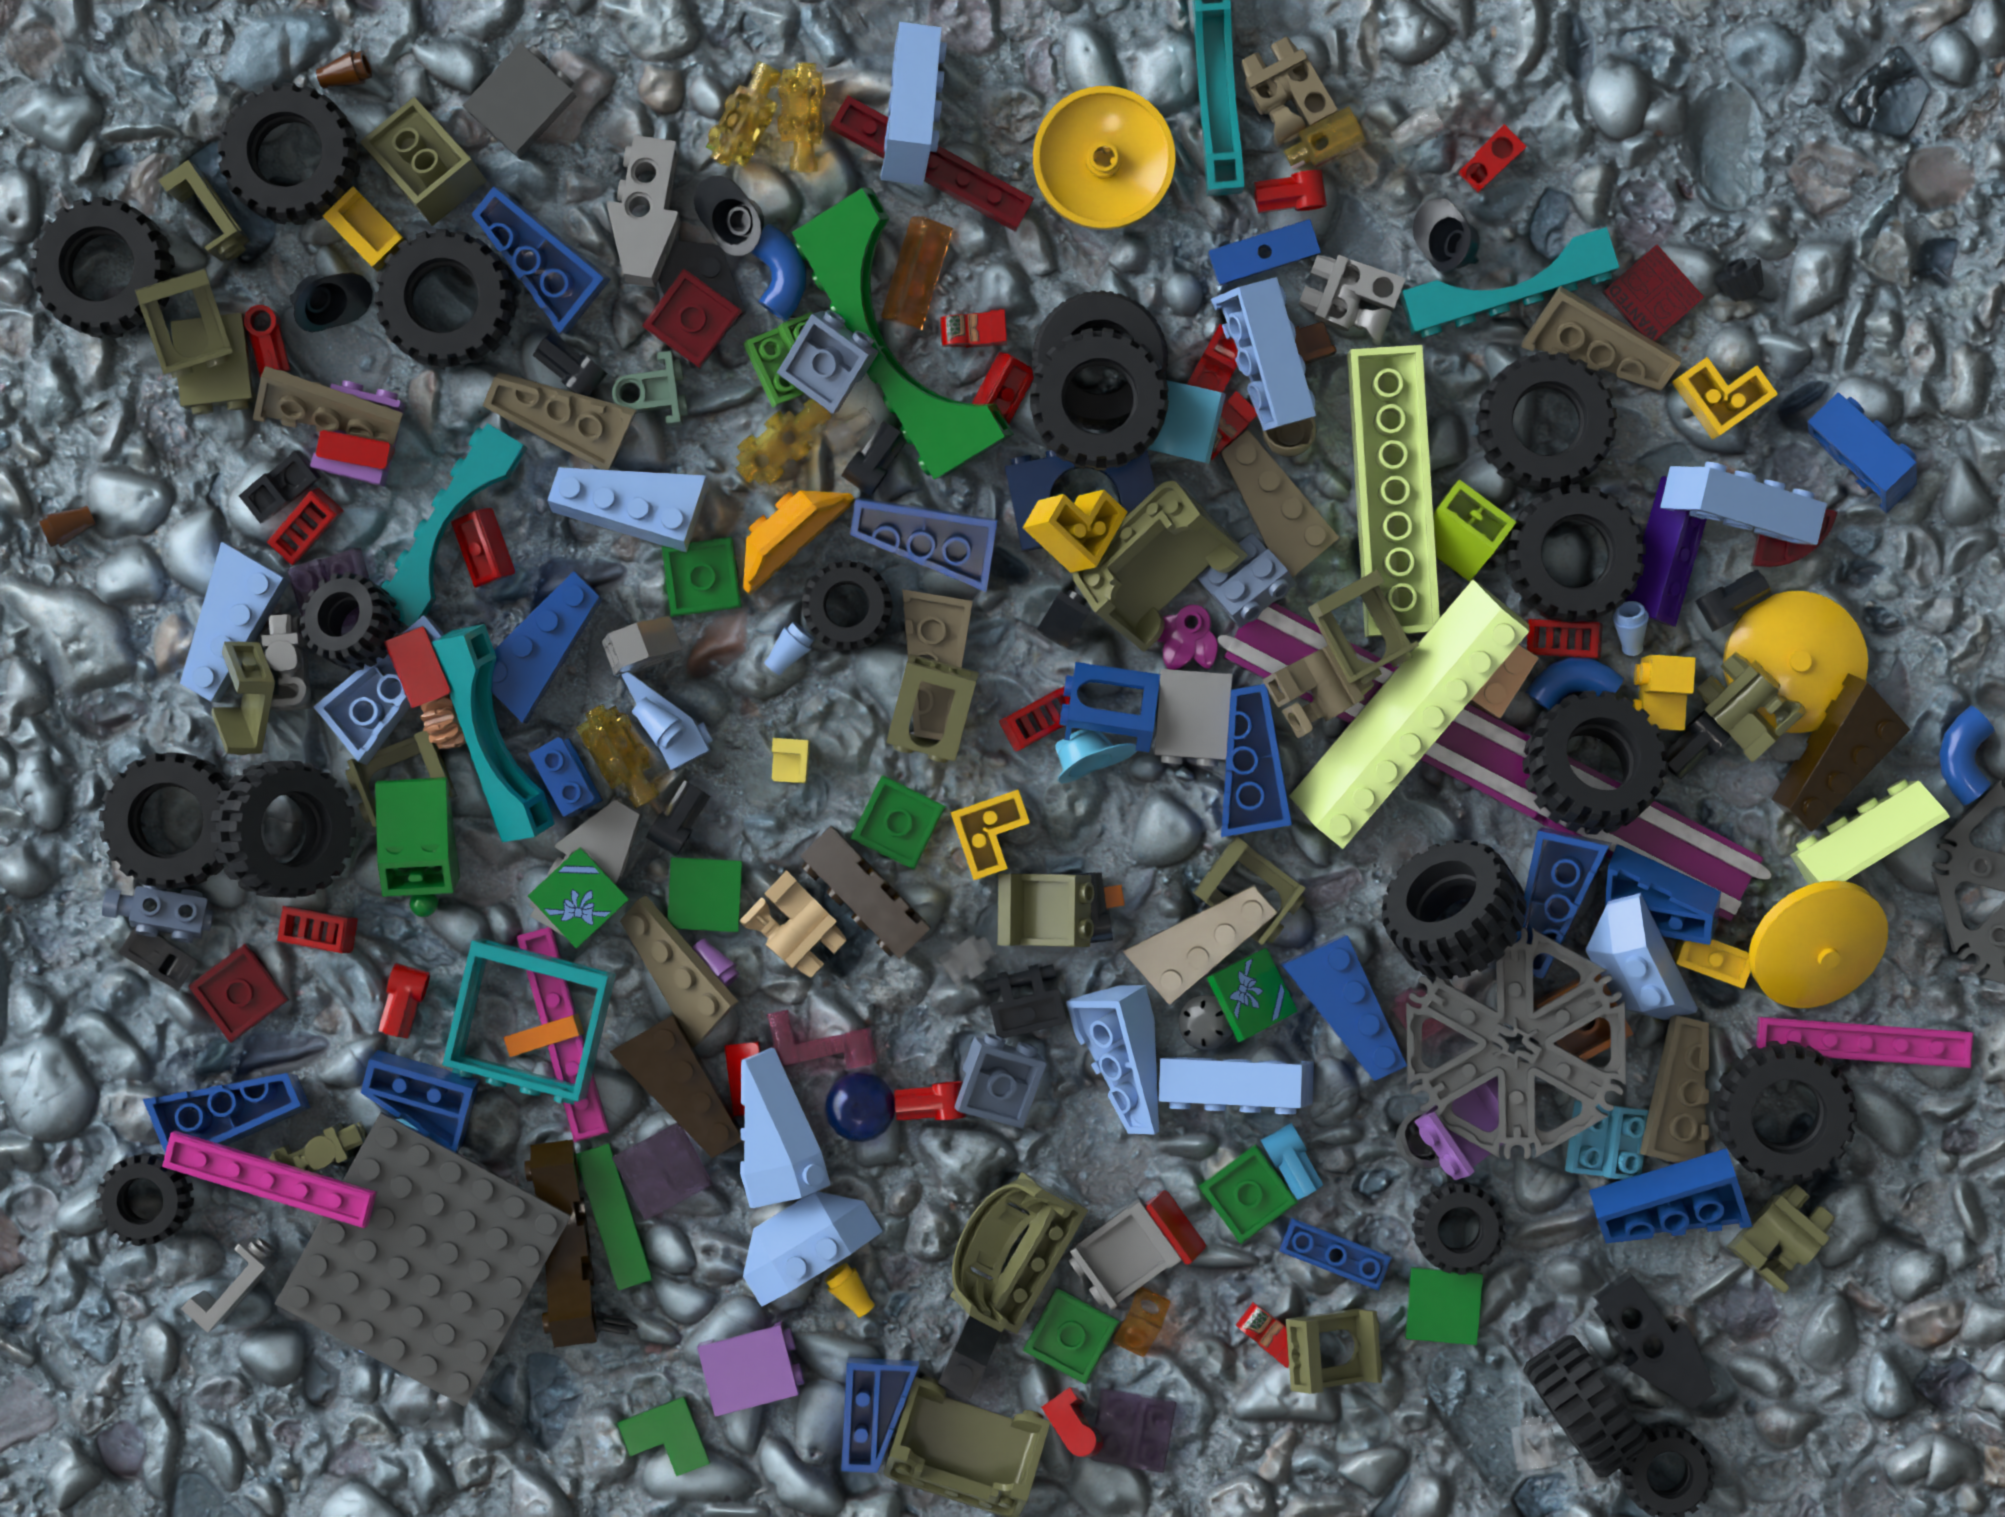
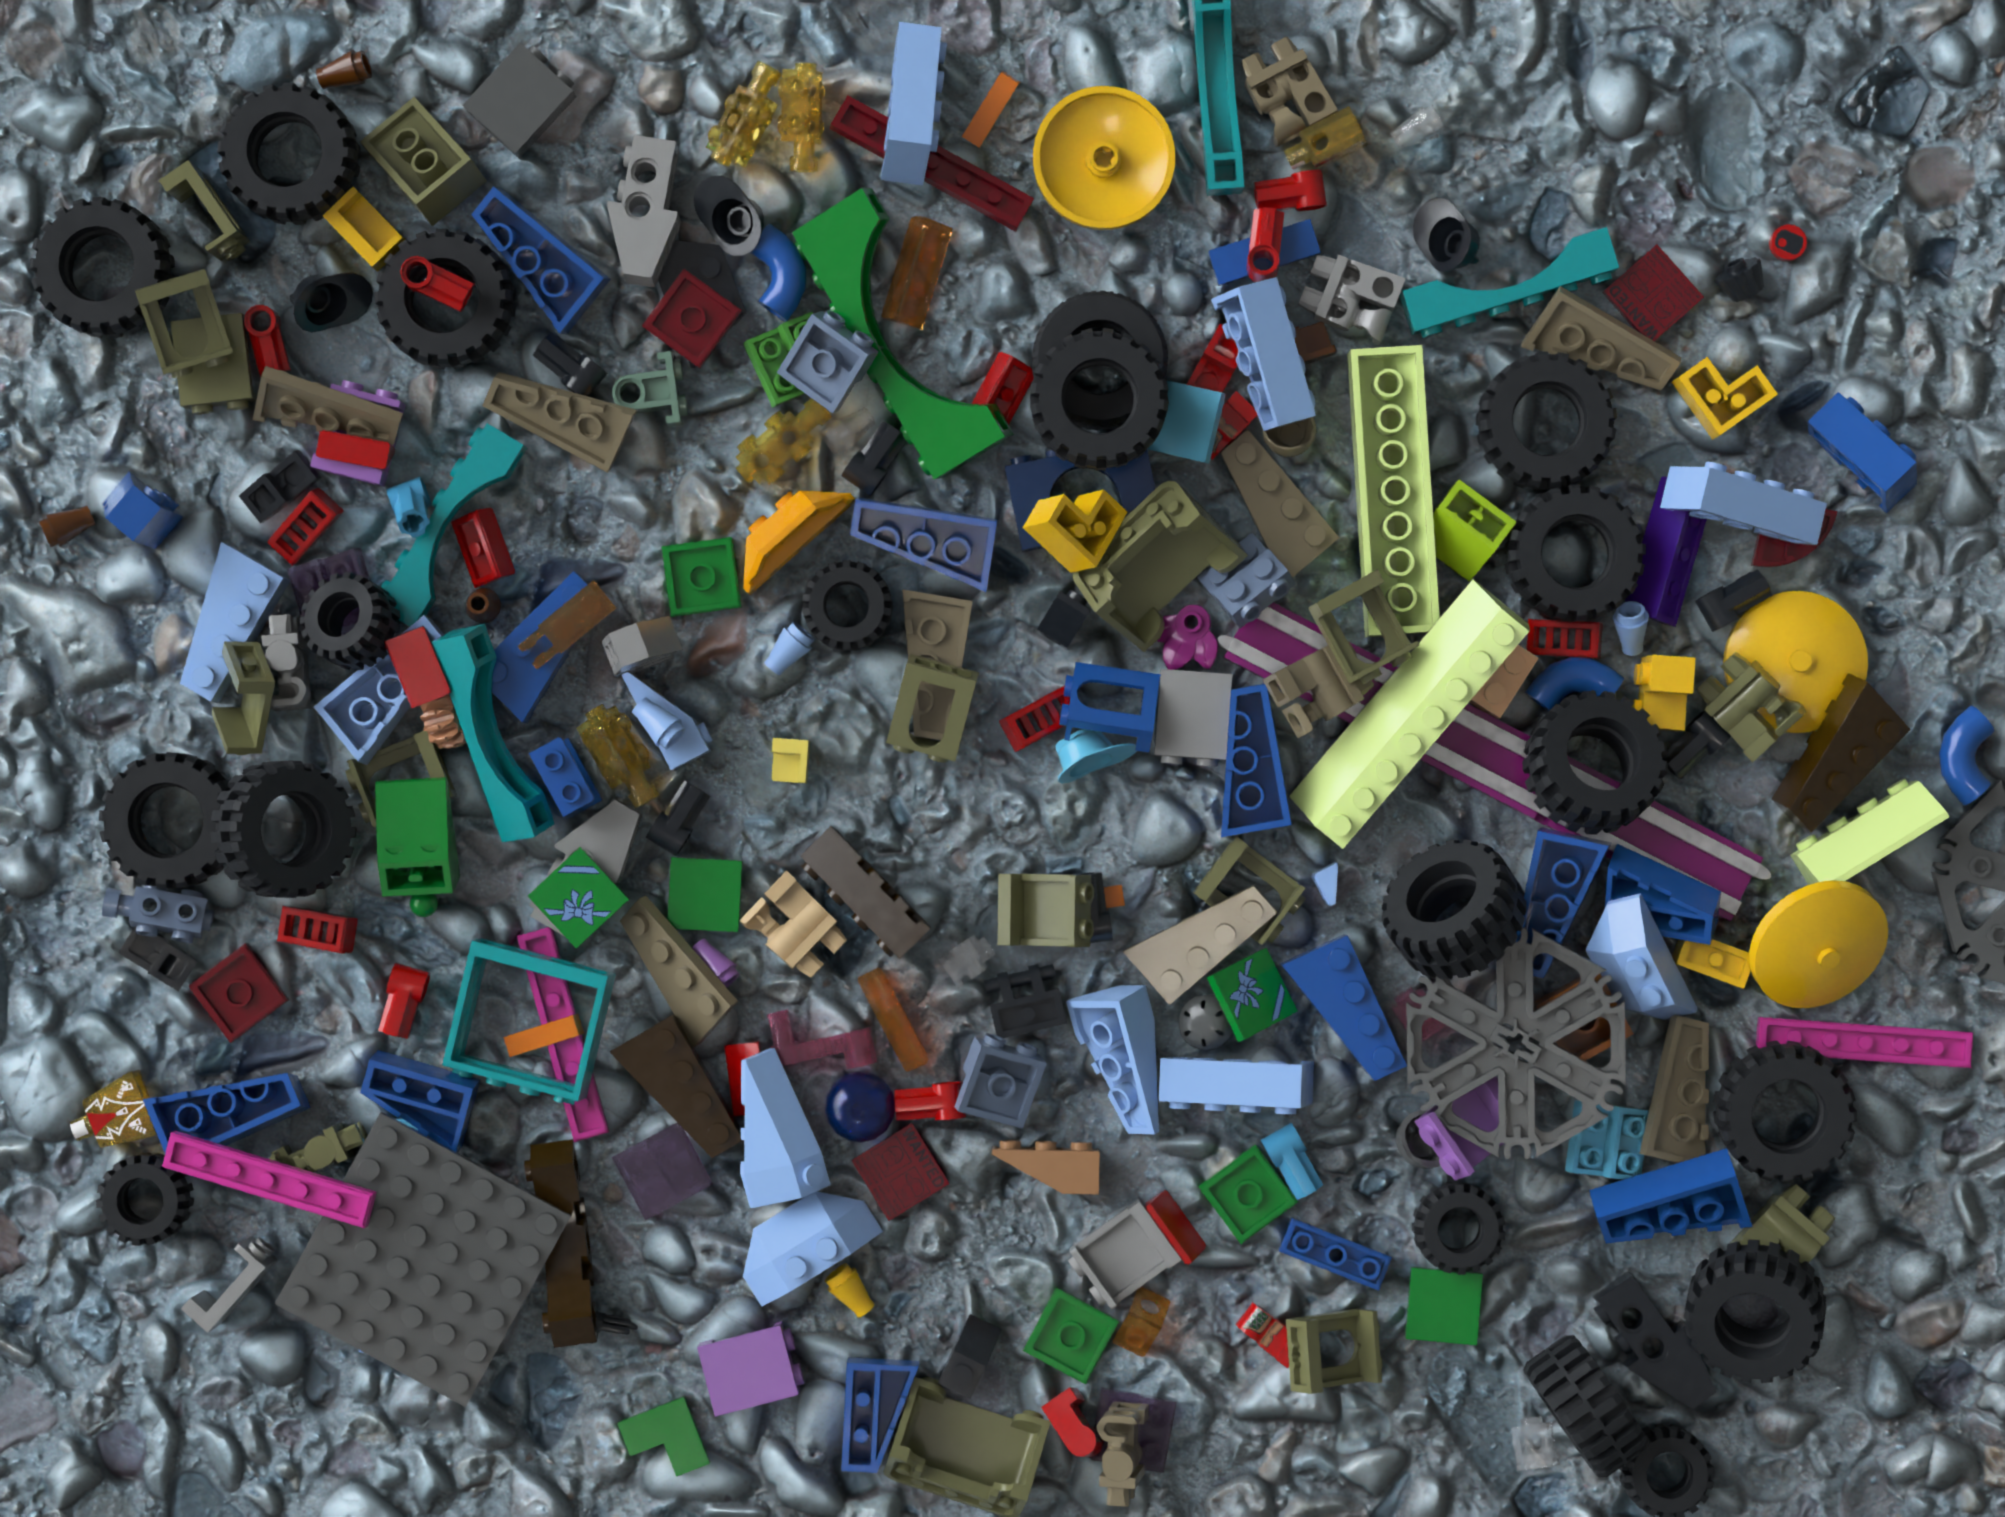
light blue wedge [547,467,709,553] -> none
green tile [576,1143,653,1291] -> none
green tile [850,775,946,870] -> none
red leg [940,309,1007,348] -> none
yellow brick [950,789,1030,880] -> none
olive piece [950,1172,1088,1334] -> none
red leg [1458,124,1527,193] -> none
none -> clear yellow torso [70,1070,157,1148]
none -> blue wedge [102,471,183,549]
none -> dark azure piece [386,476,431,538]
none -> red piece [400,256,475,312]
none -> reddish brown cone [465,588,501,623]
none -> clear orange hinge [518,580,617,669]
none -> dark red tile [851,1122,950,1221]
none -> clear orange slope [858,967,929,1071]
none -> orange piece [962,71,1021,148]
none -> medium nougat slope [992,1140,1100,1195]
none -> dark tan hips [1097,1402,1149,1507]
none -> red piece [1247,207,1285,282]
none -> light blue slope [1311,862,1338,906]
none -> black tyre [1684,1240,1826,1383]
none -> red tile [1769,224,1807,262]

